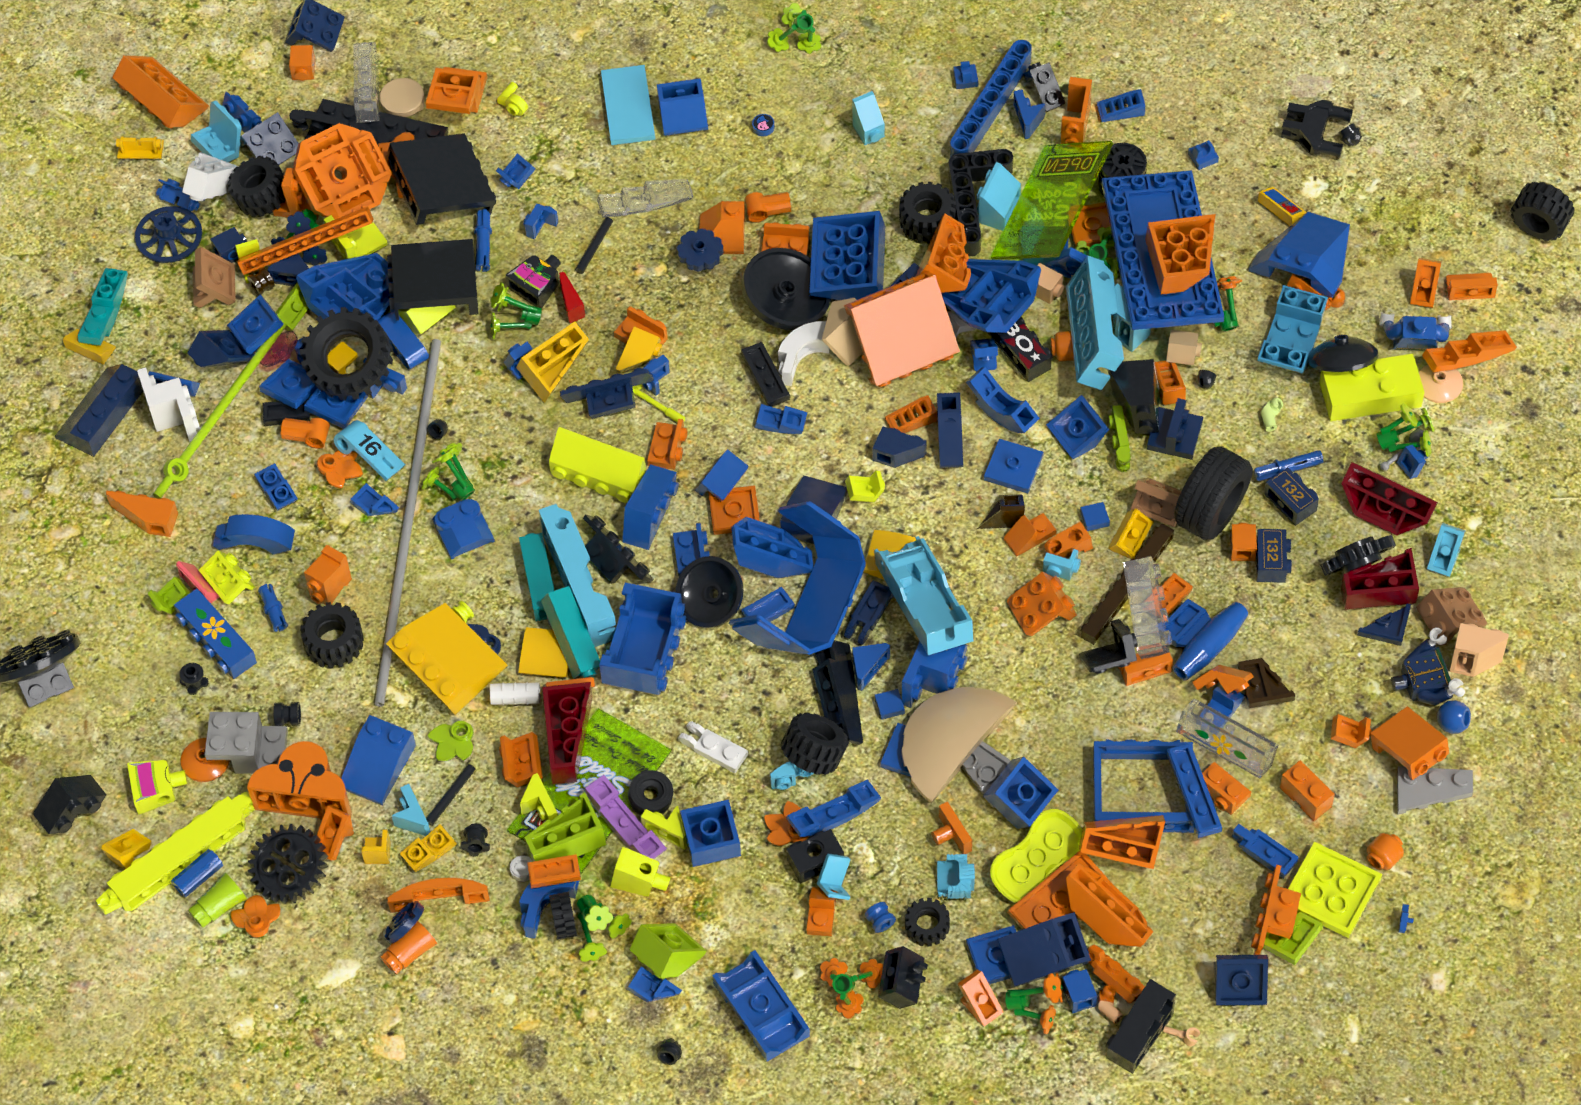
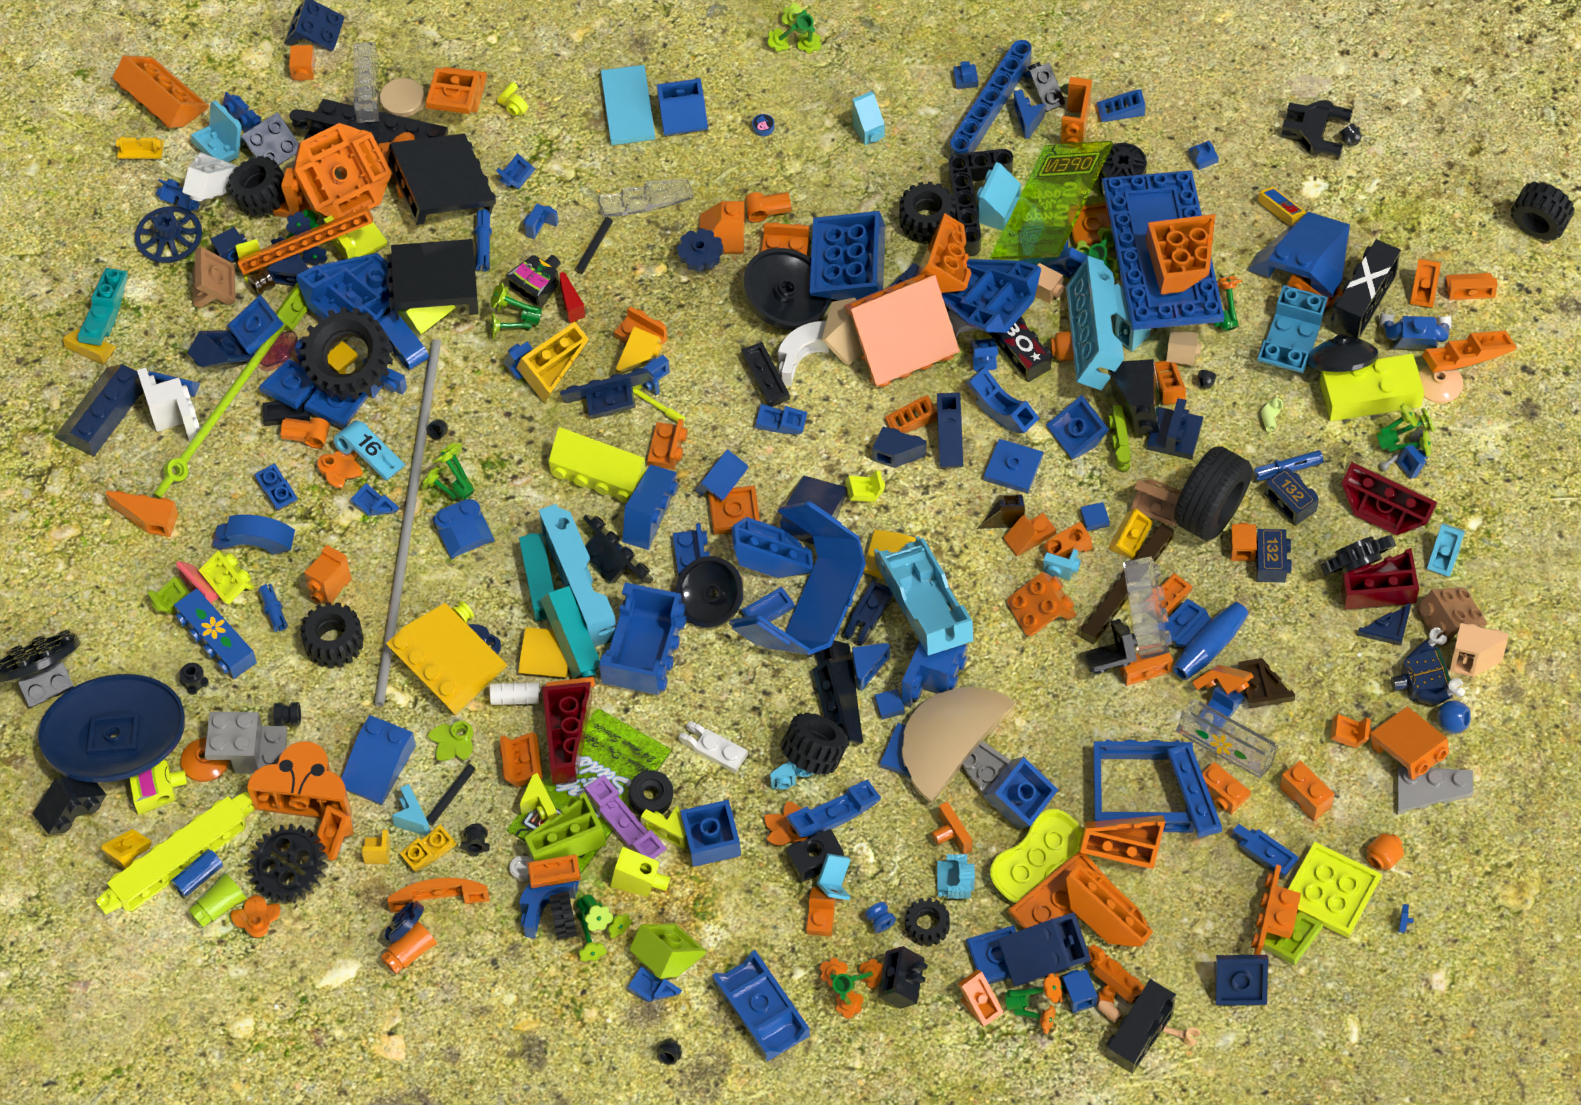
none -> dark blue dish [38,674,185,783]
none -> black brick [1331,239,1401,338]

